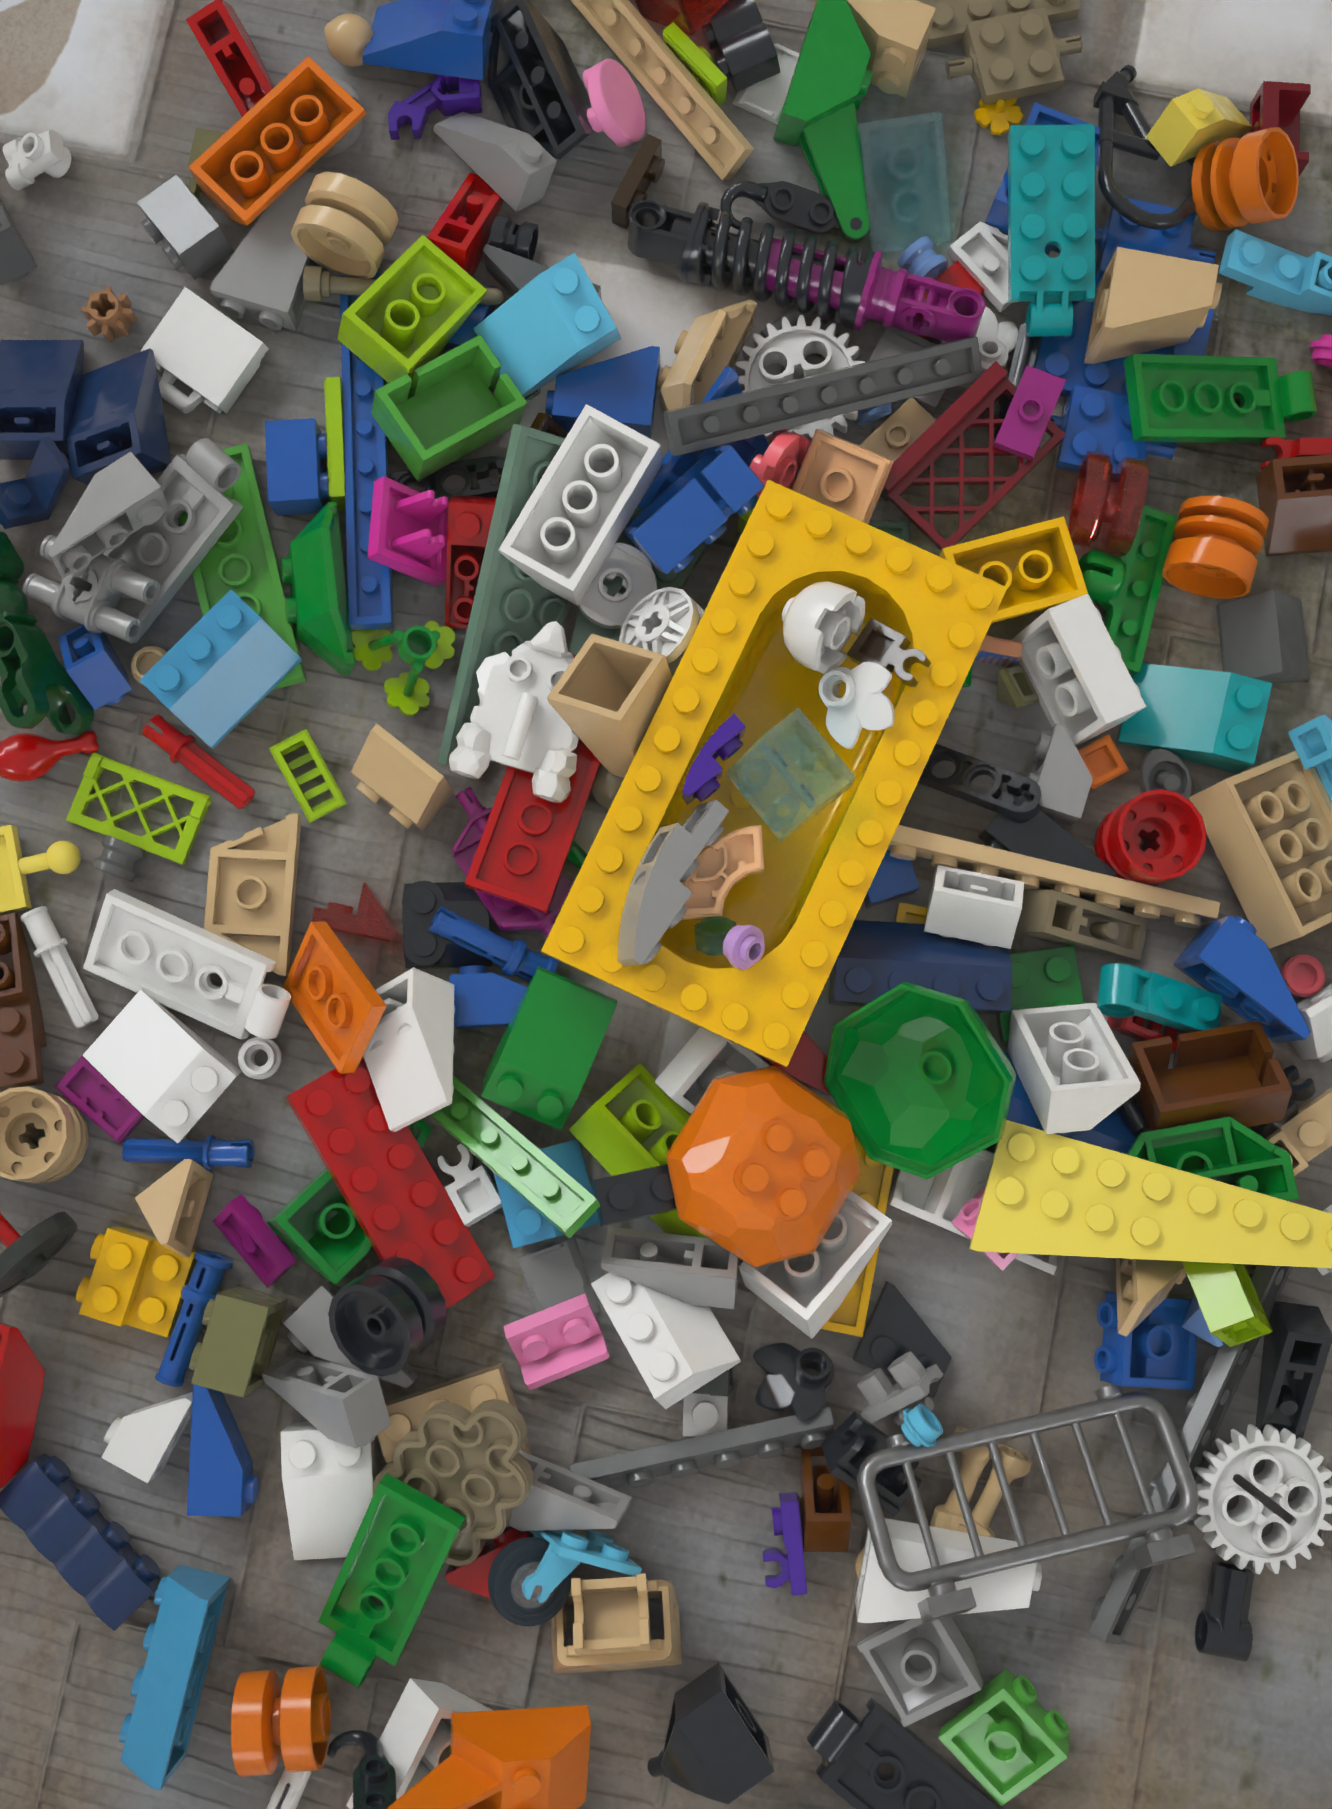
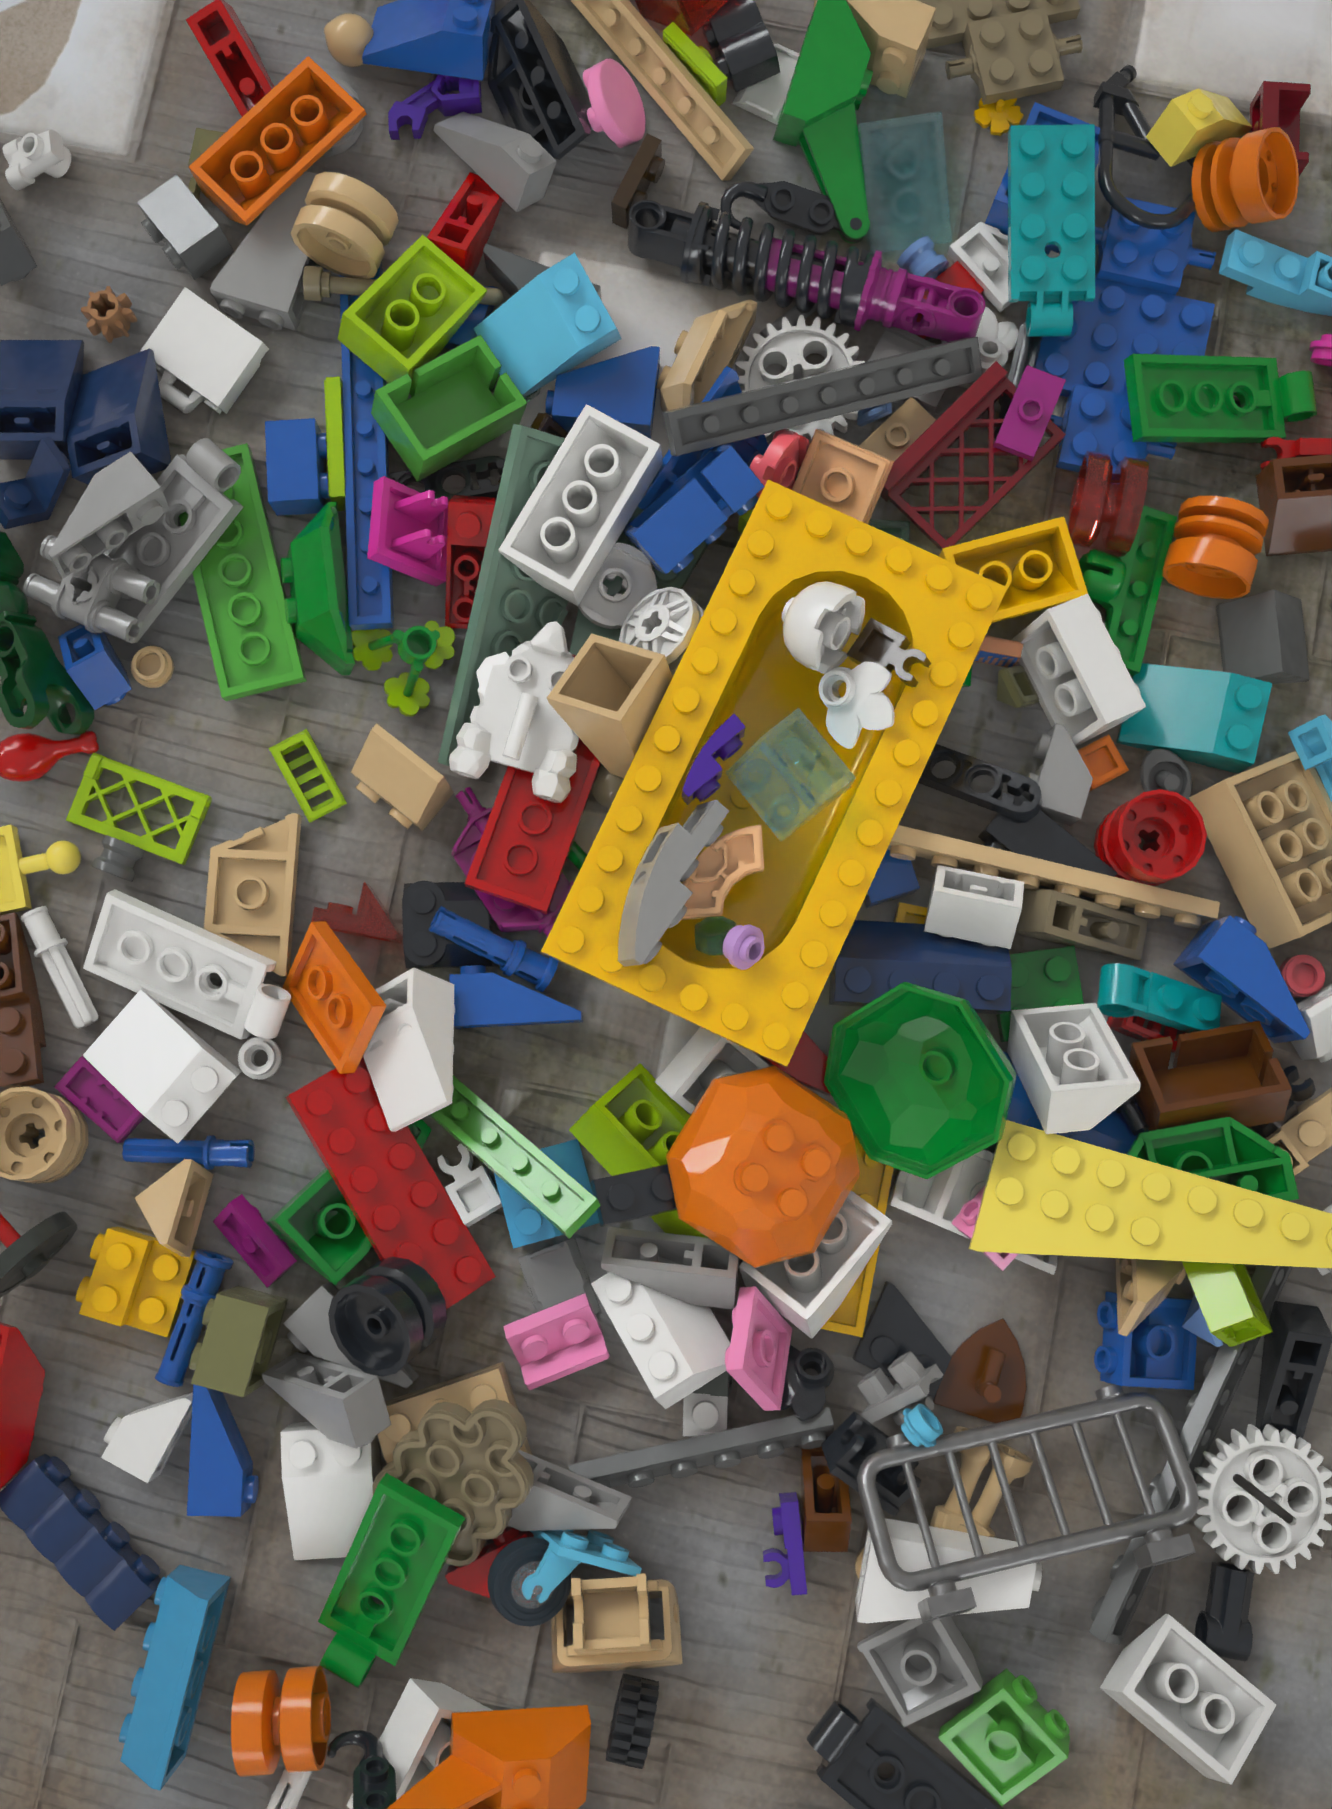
dark azure slope [139,589,302,749] -> none
red axle [142,714,255,809] -> none
green slope [481,966,617,1130] -> none
black wheel [489,215,539,261] -> none
black piece [647,1662,774,1804] -> none
tan slope [1084,247,1222,364] -> none
none -> black tyre [606,1673,659,1769]
none -> bright pink plate [725,1286,792,1411]
none -> reddish brown shield [933,1318,1027,1423]
none -> white slope [1100,1614,1276,1785]

